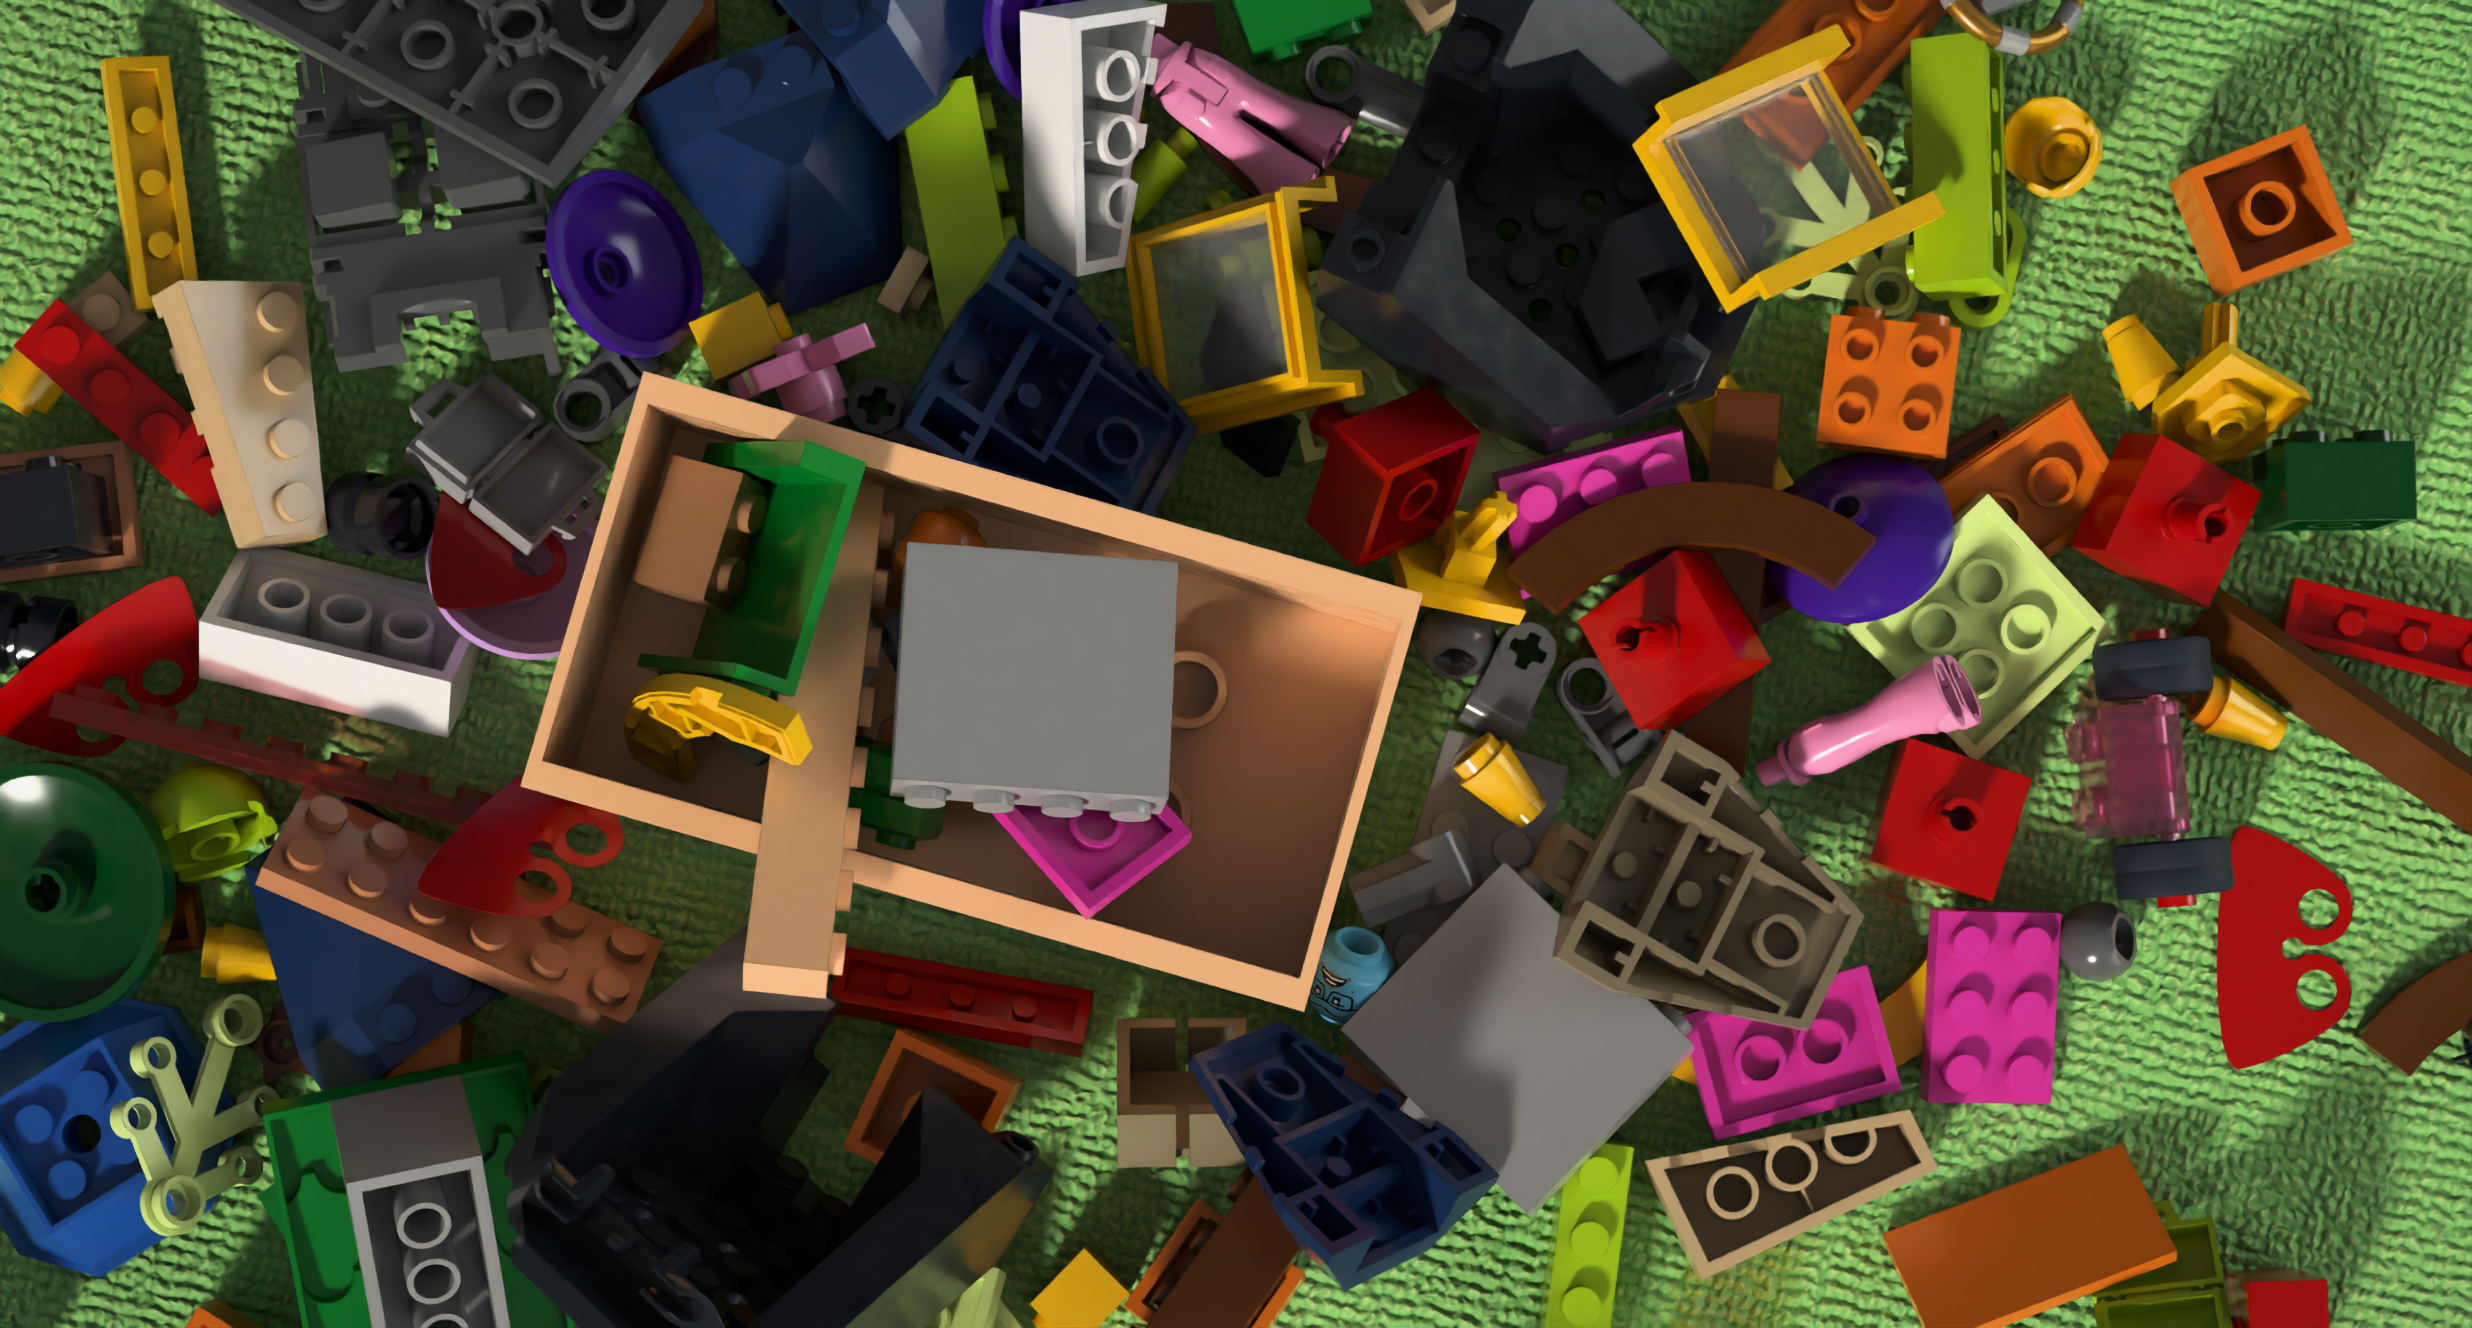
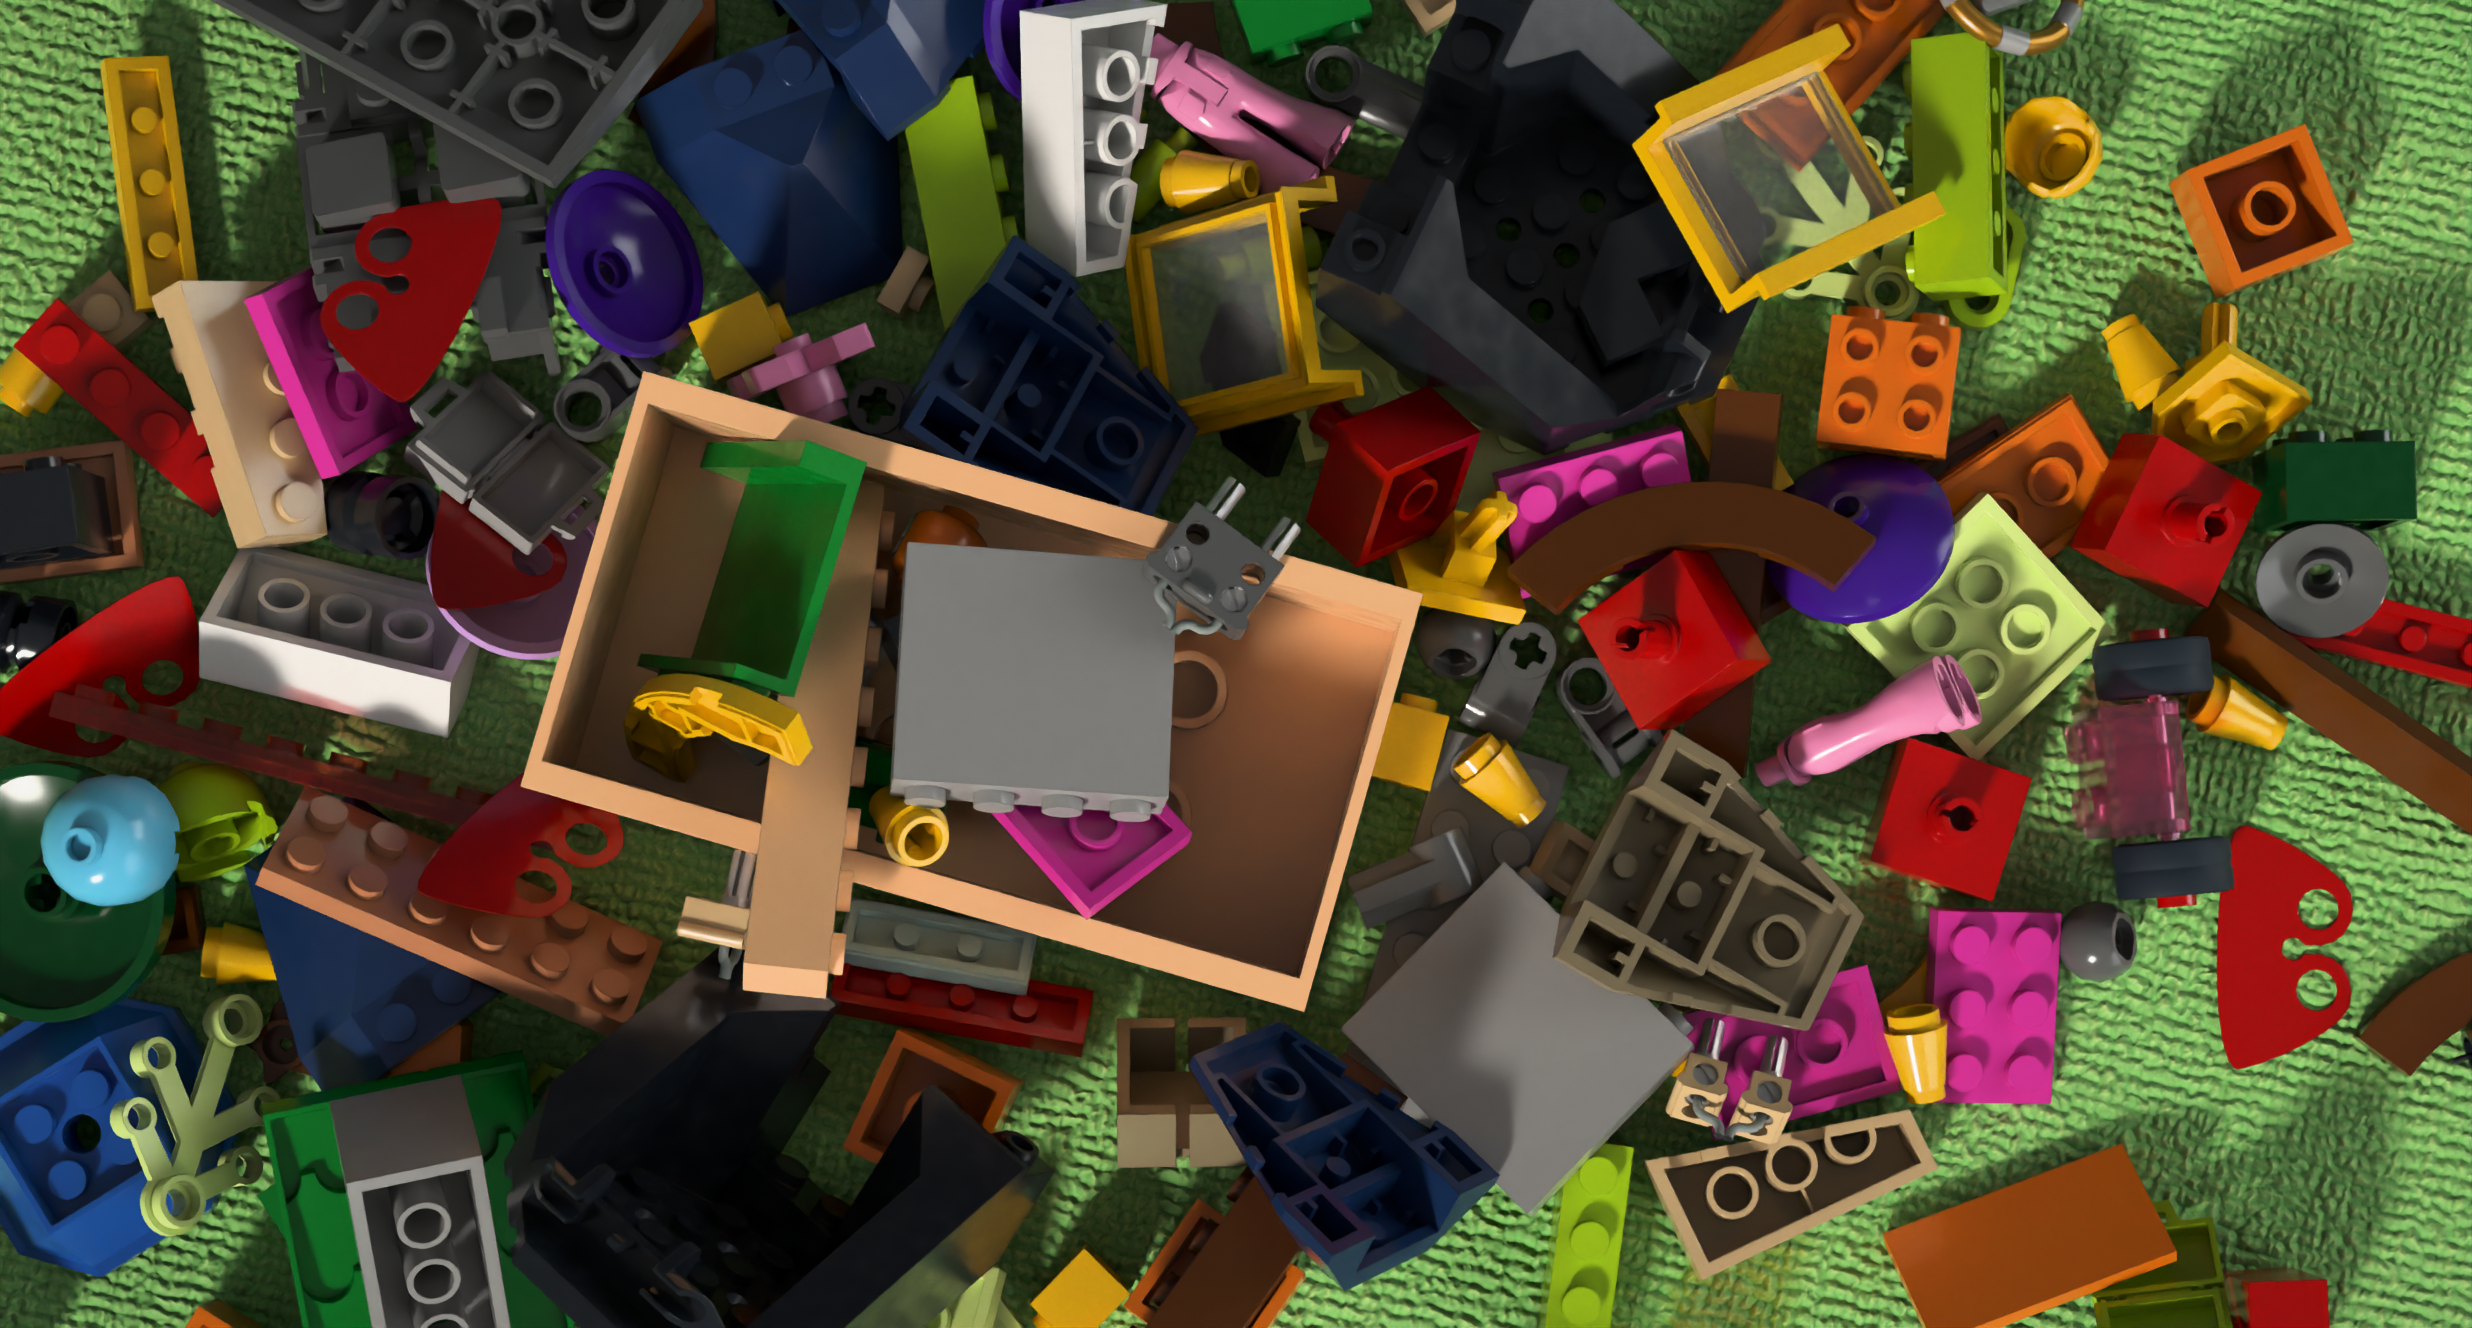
medium nougat brick [633,455,767,613] -> none
medium azure head [1308,926,1395,1025] -> none
none -> medium azure cylinder [40,774,180,907]
none -> dark pink plate [244,265,418,479]
none -> red piece [320,198,502,402]
none -> piece [677,850,757,979]
none -> light aqua tile [841,897,1038,996]
none -> yellow cone [869,786,949,867]
none -> dark grey piece [1142,477,1301,640]
none -> yellow cone [1160,150,1260,214]
none -> yellow brick [1371,692,1450,793]
none -> piece [1665,1018,1793,1145]
none -> yellow cone [1883,1004,1948,1104]
none -> dark grey dish [2255,521,2389,638]

